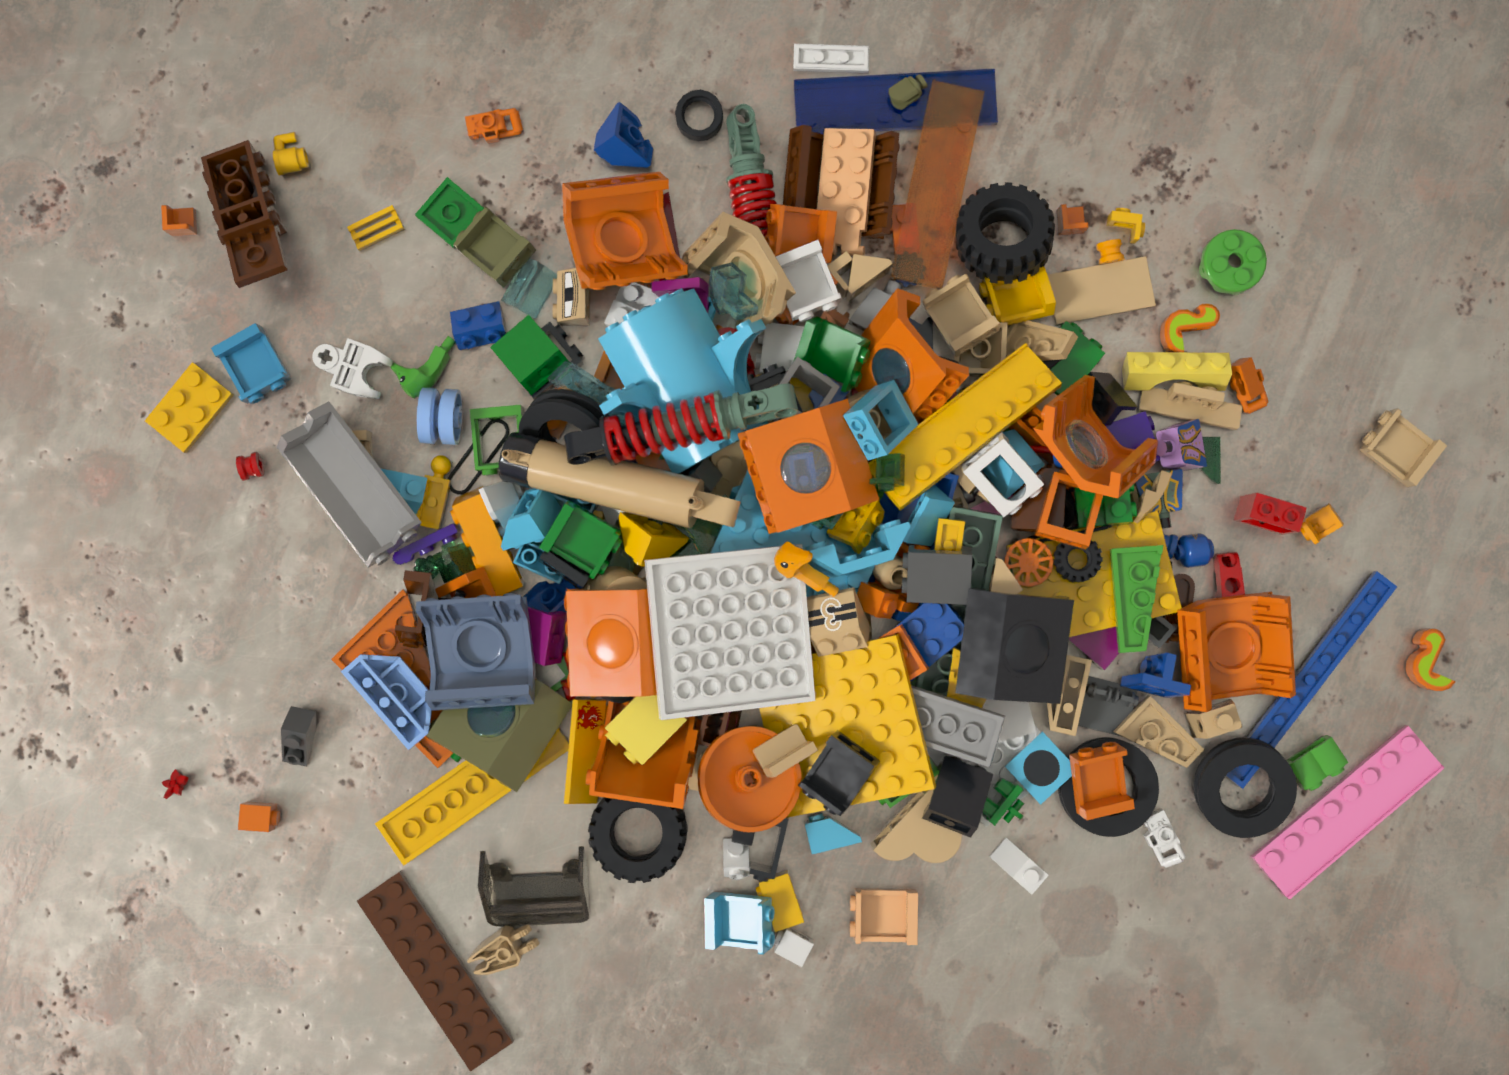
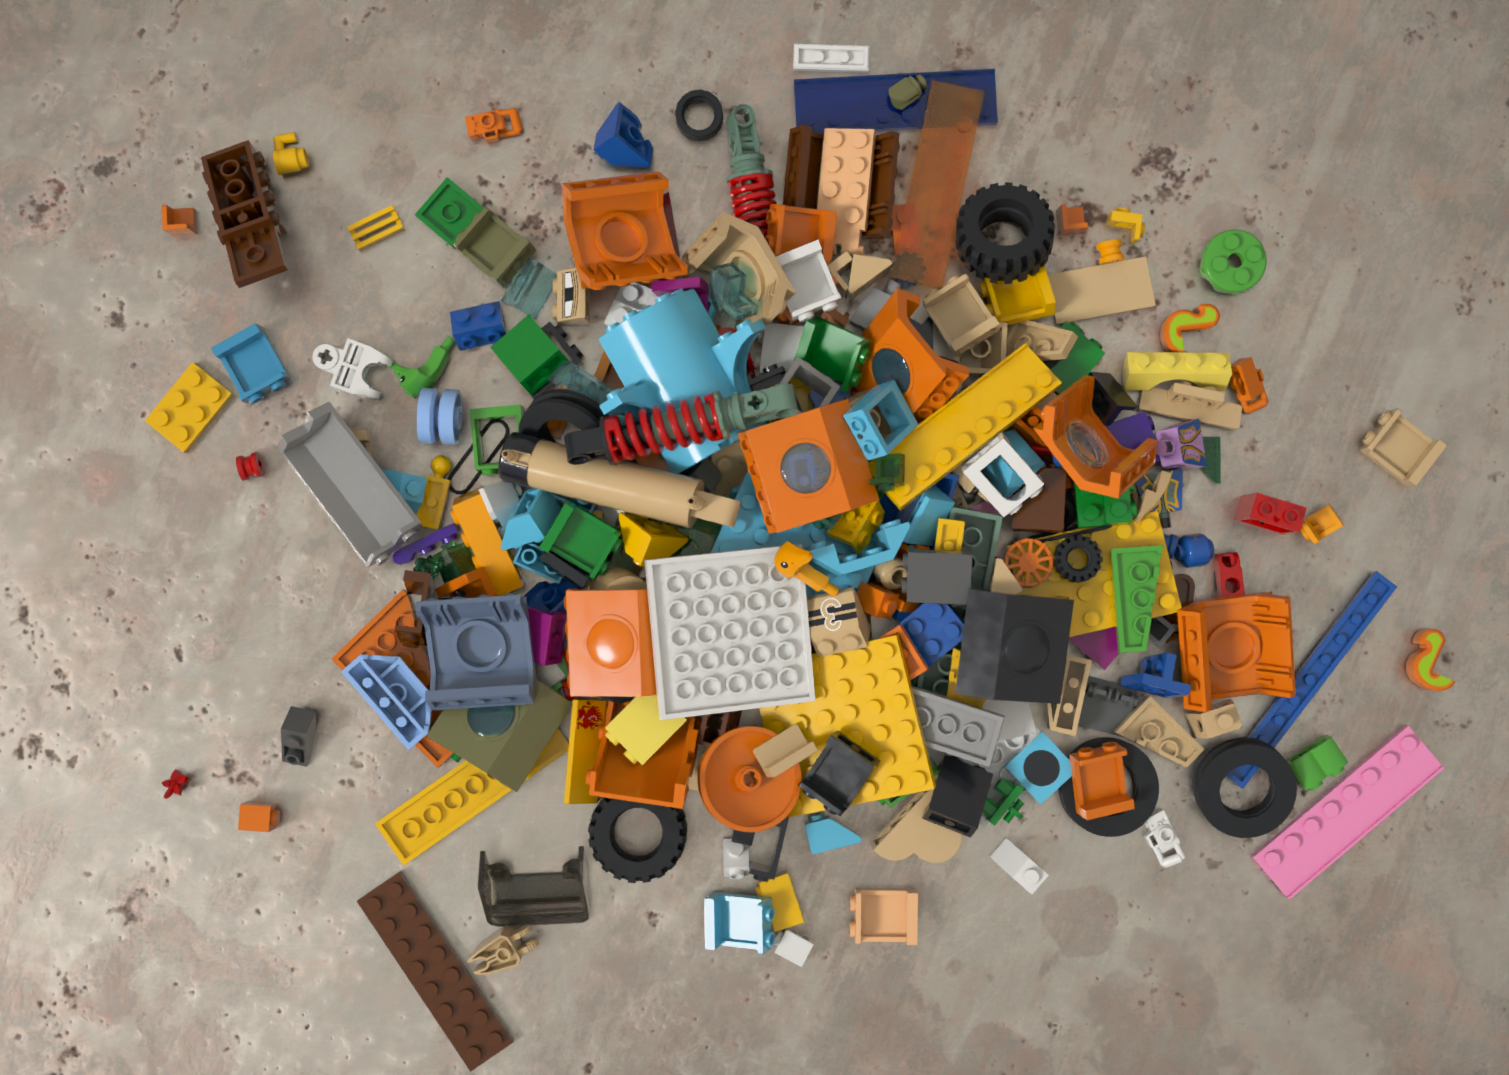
orange window [1035,470,1103,550] -> none

